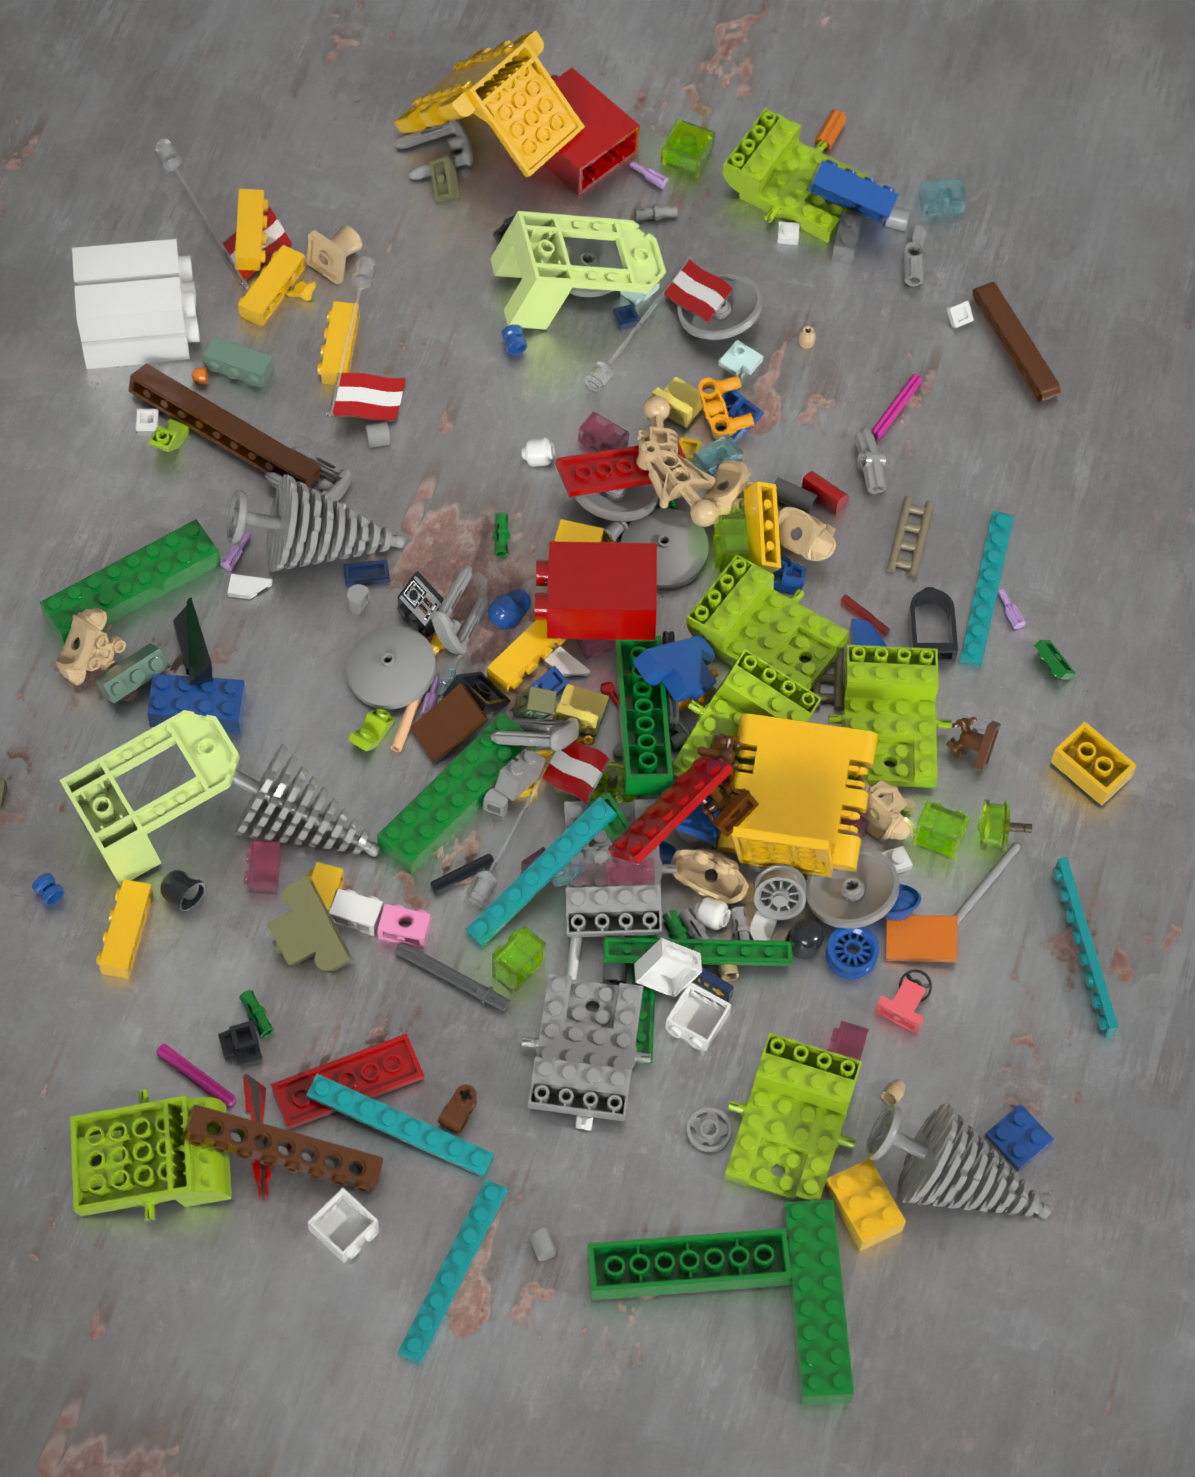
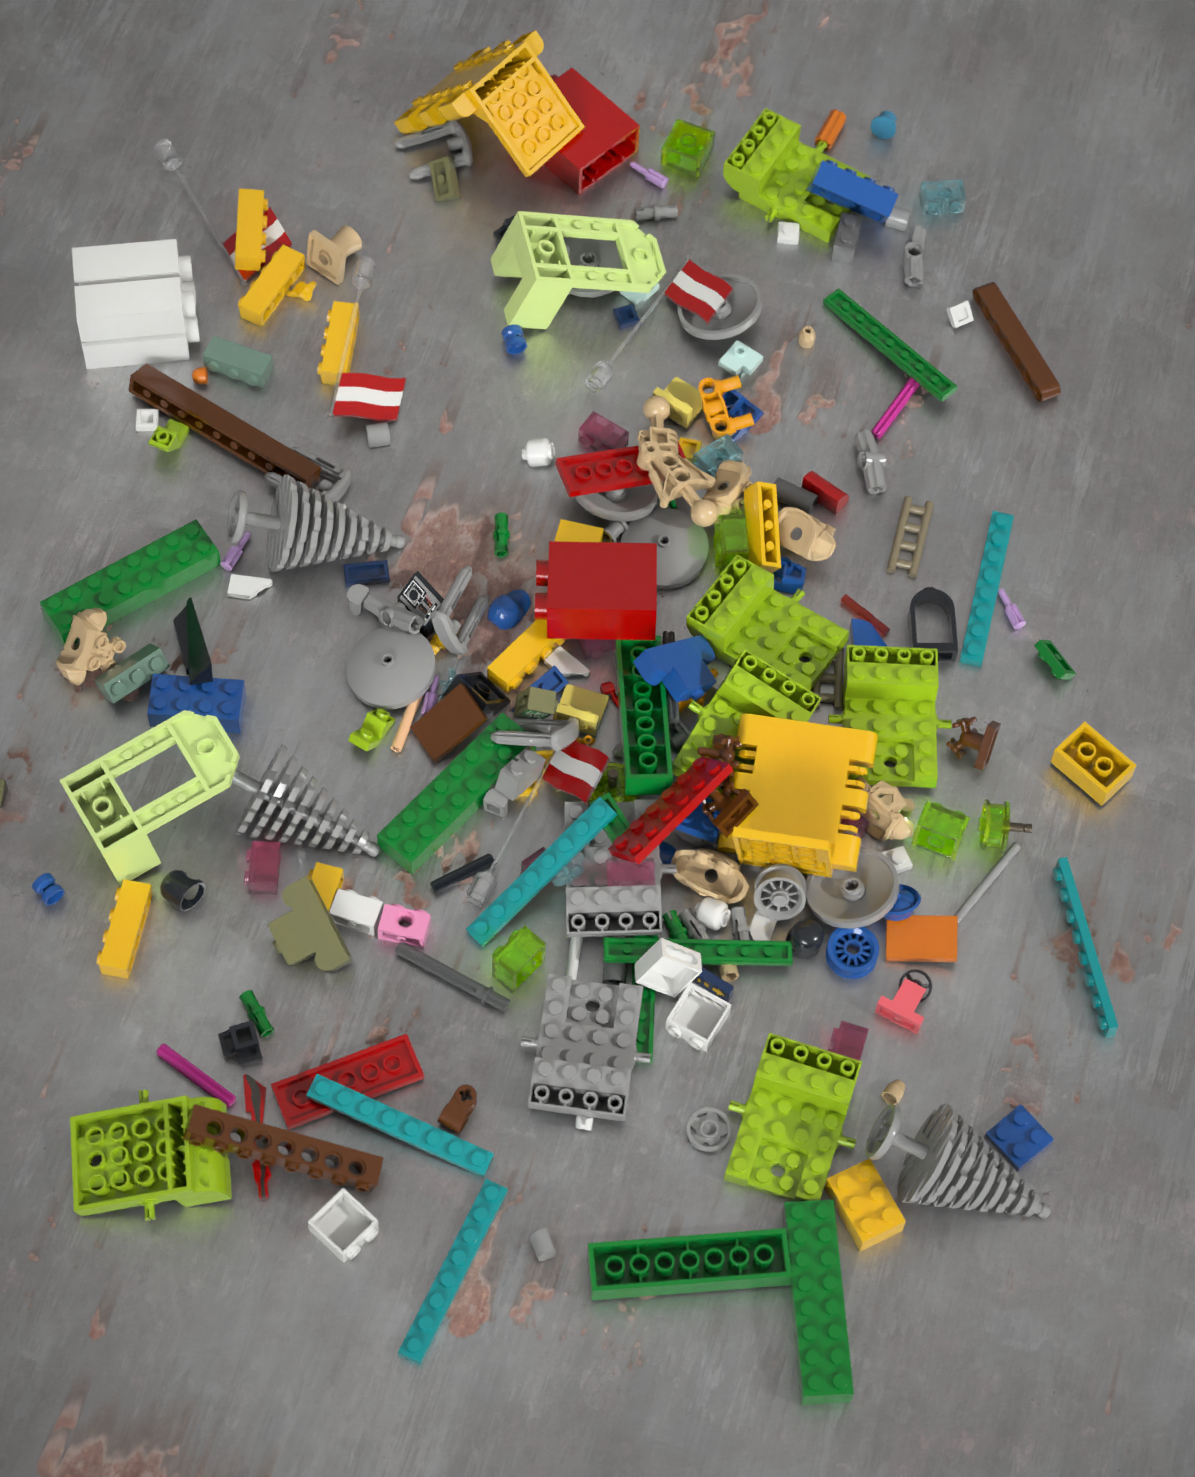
none -> light grey piece [364,591,423,634]
none -> green tile [823,288,957,402]
none -> dark azure piece [870,111,897,139]

